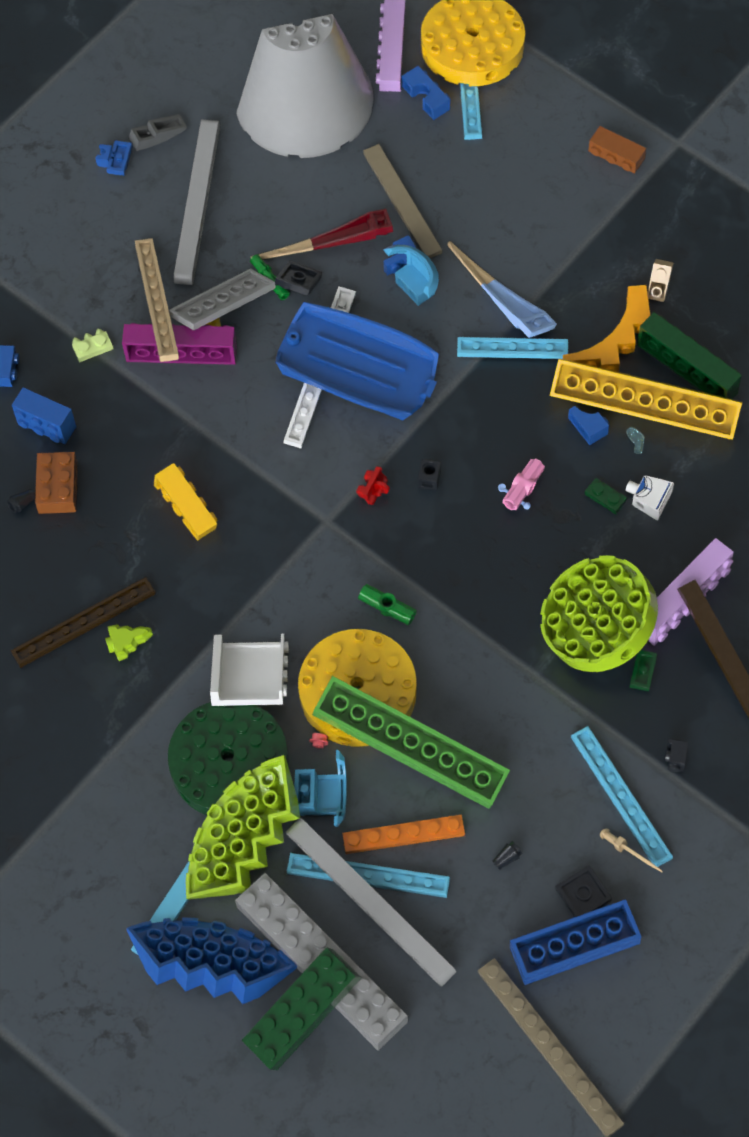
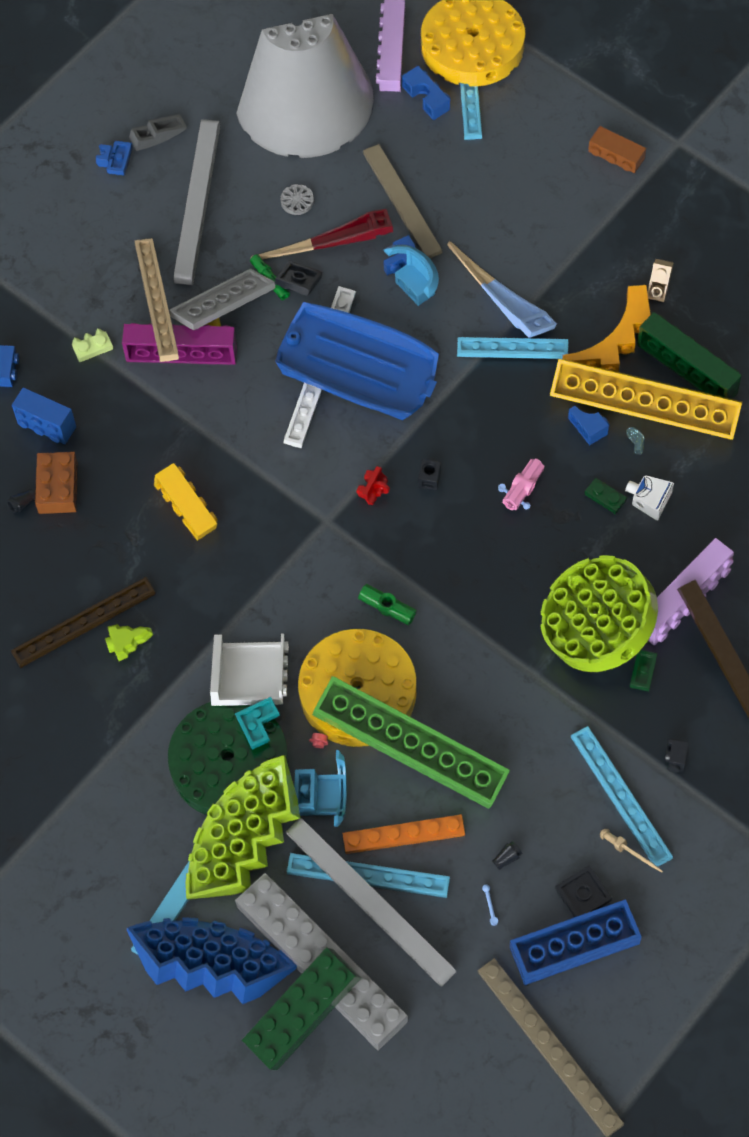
none -> teal plate [235,697,280,750]
none -> light grey wheel [281,184,314,215]
none -> light blue hinge [482,884,498,926]

